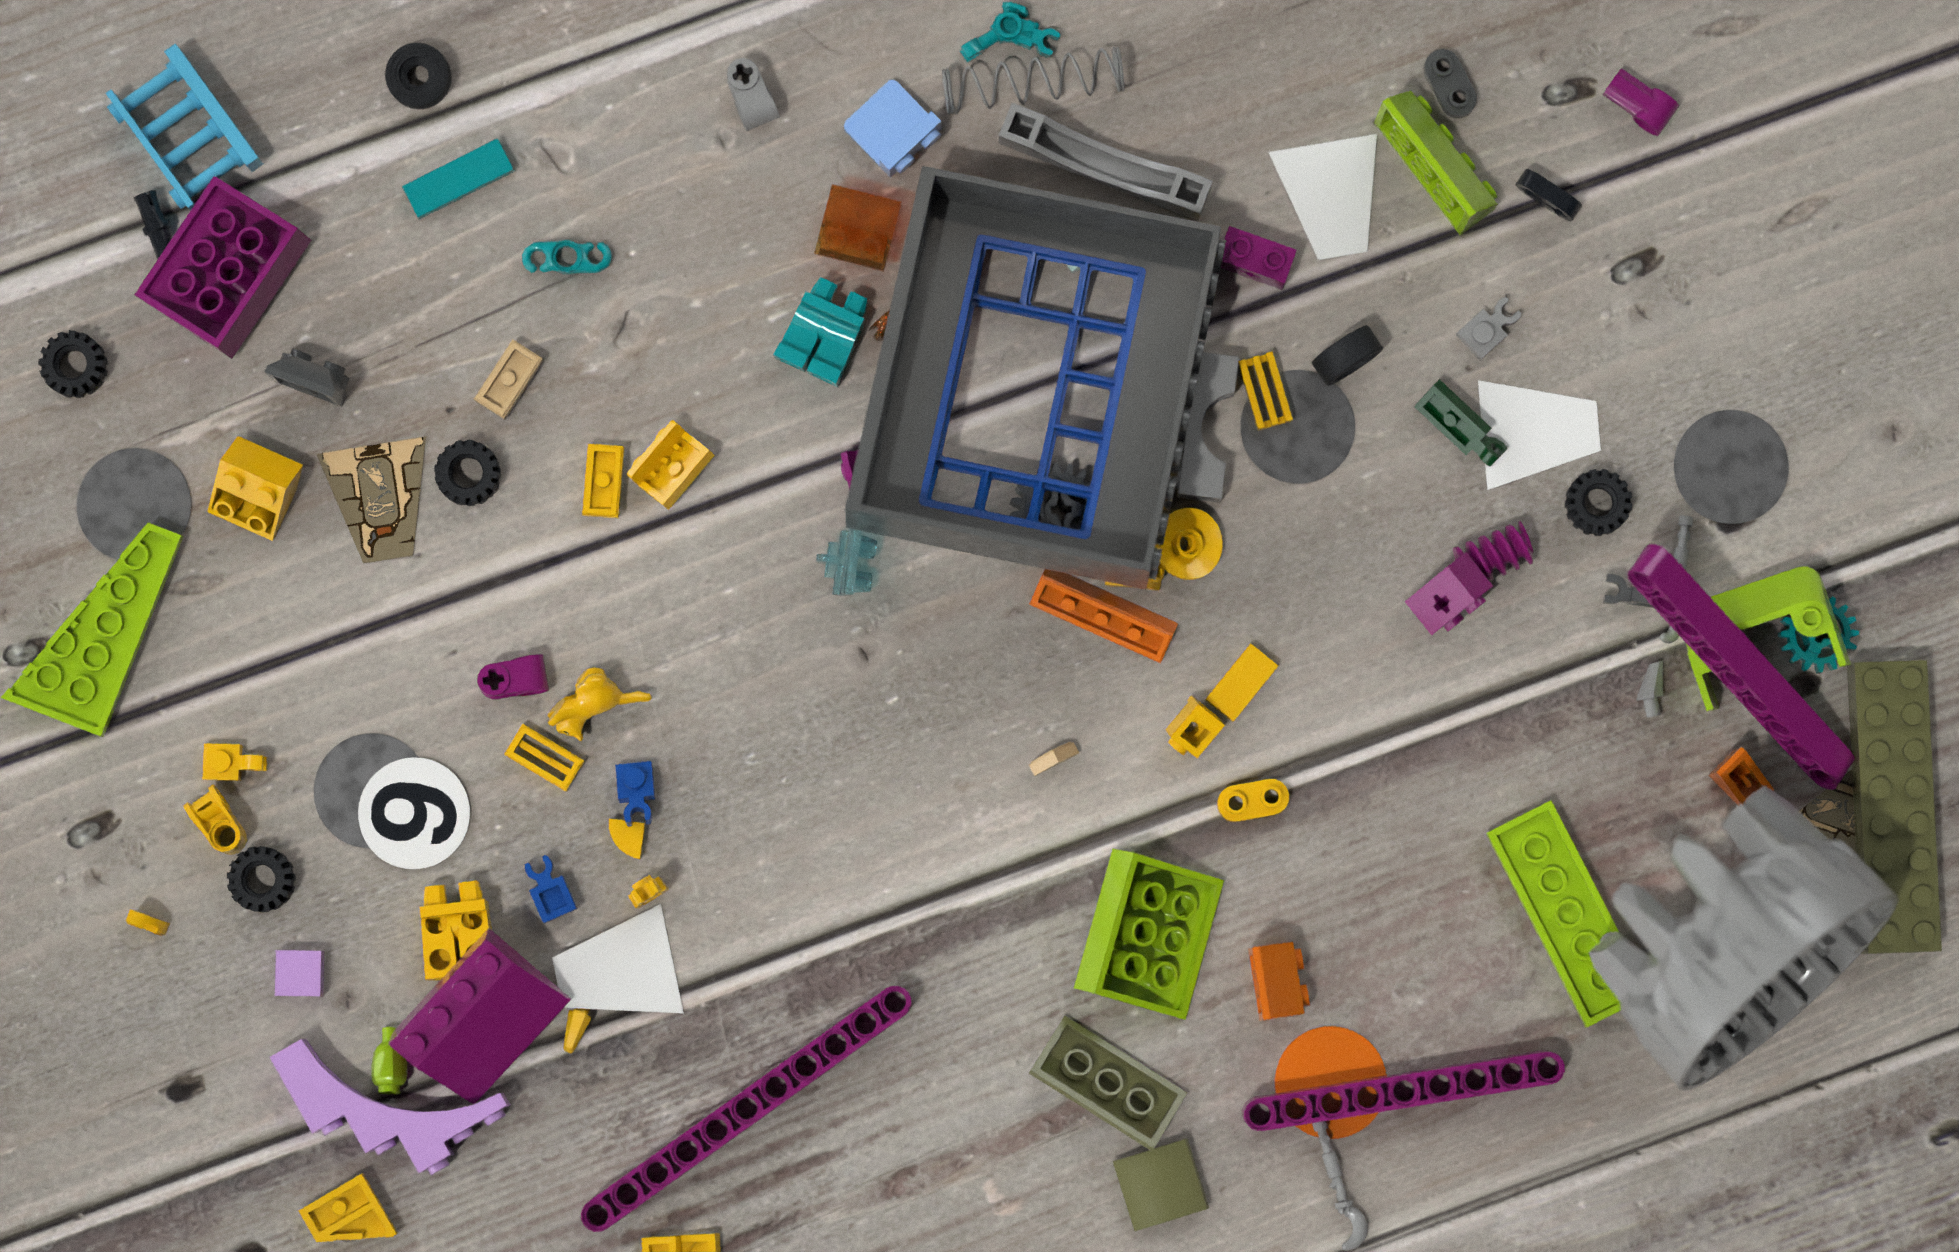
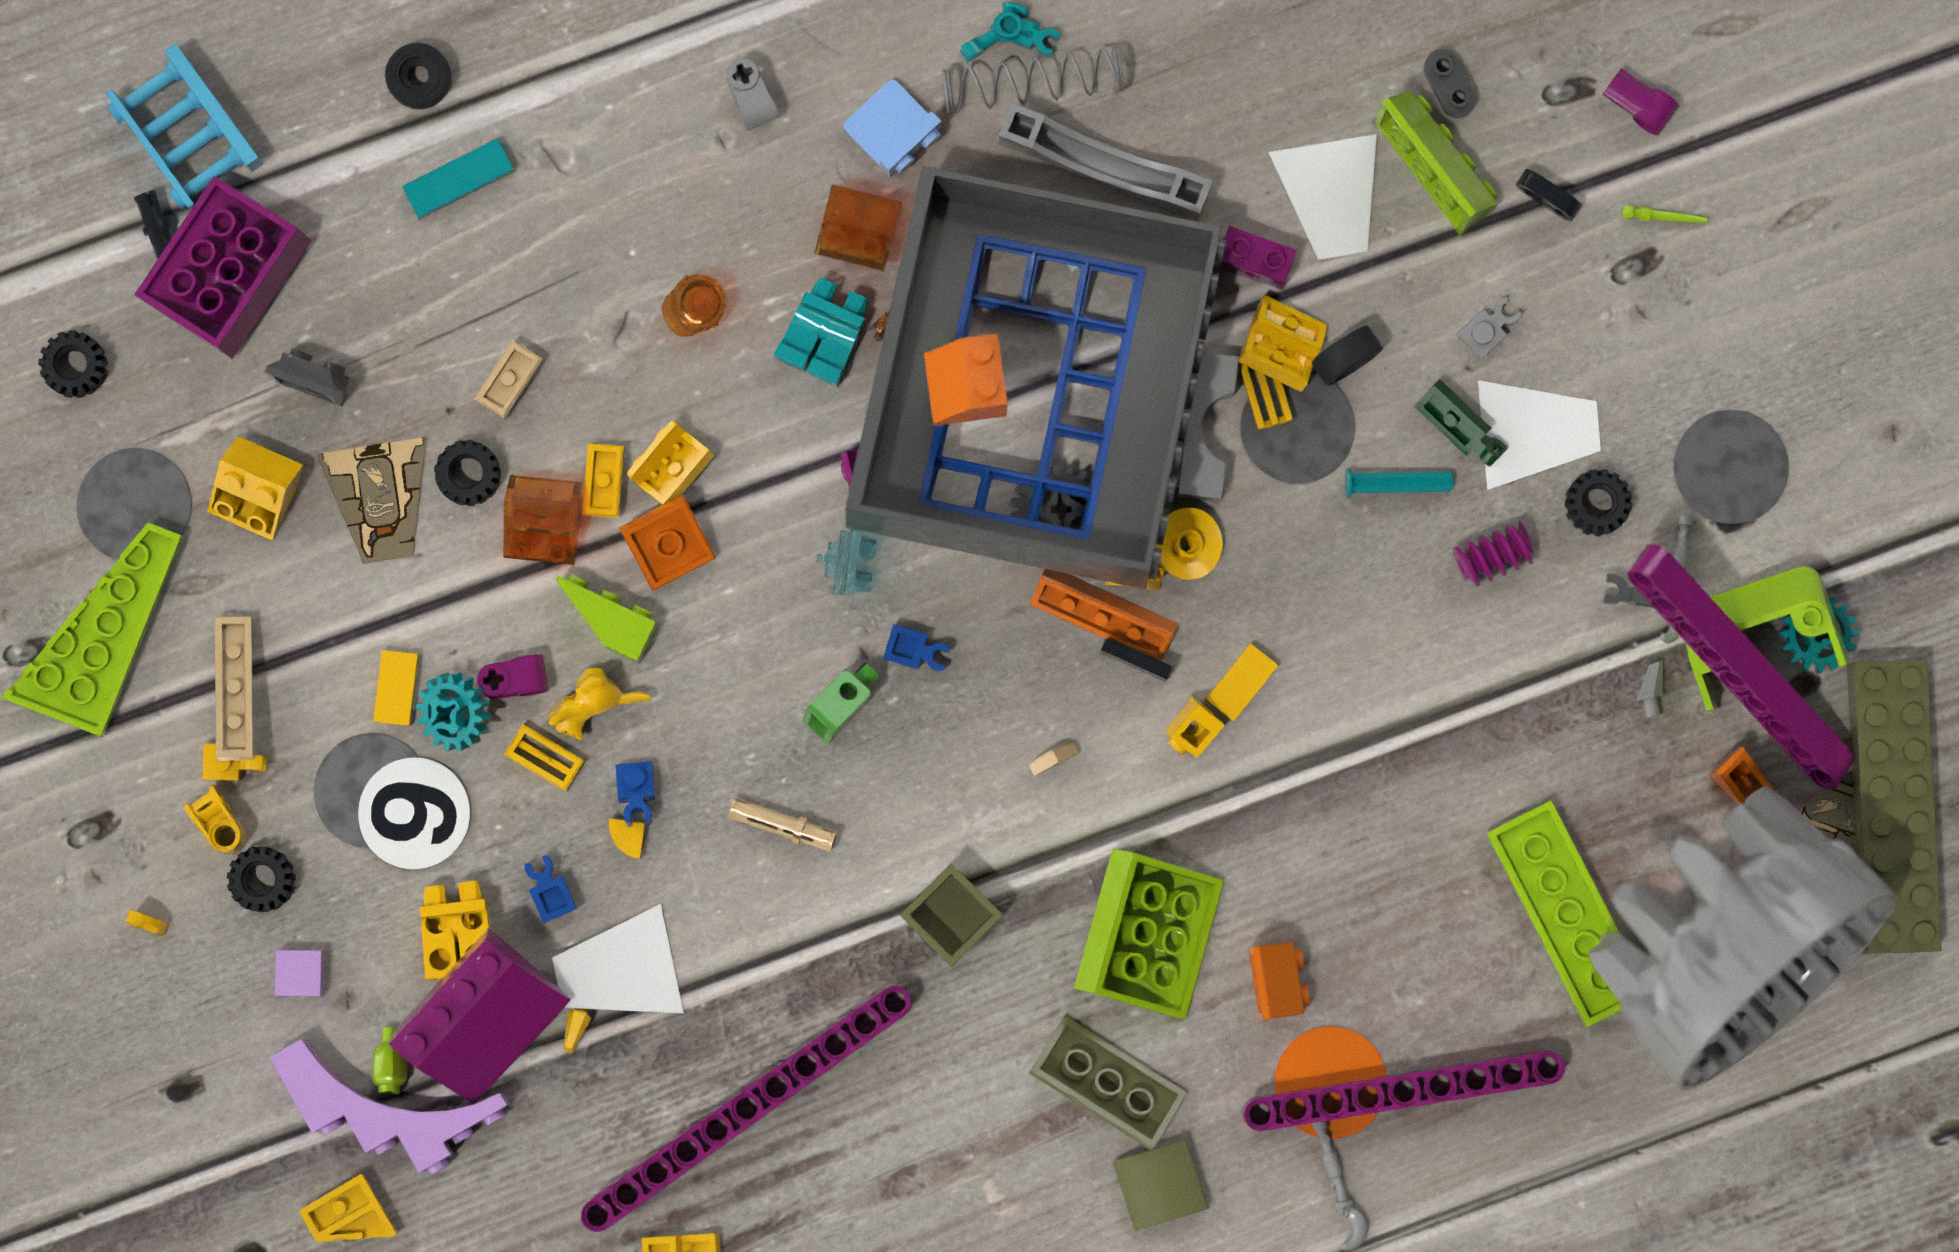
teal piece [522,240,612,275] -> none
yellow plate [628,875,669,909] -> none
yellow plate [1217,779,1289,822] -> none
magenta brick [1405,552,1493,635] -> none
none -> tan plate [215,616,253,761]
none -> yellow tile [373,650,419,726]
none -> teal gear [416,672,491,751]
none -> clear orange slope [503,475,582,565]
none -> lime slope [556,574,658,664]
none -> orange tile [619,494,716,591]
none -> clear orange hat [662,274,727,337]
none -> tan pin [728,796,838,853]
none -> bright green torso [802,662,880,745]
none -> blue plate [883,624,950,671]
none -> olive piece [900,864,1003,967]
none -> orange slope [924,334,1008,426]
none -> black tile [1100,638,1172,682]
none -> yellow slope [1238,294,1327,392]
none -> teal axle [1345,469,1454,498]
none -> lime piece [1622,205,1707,223]

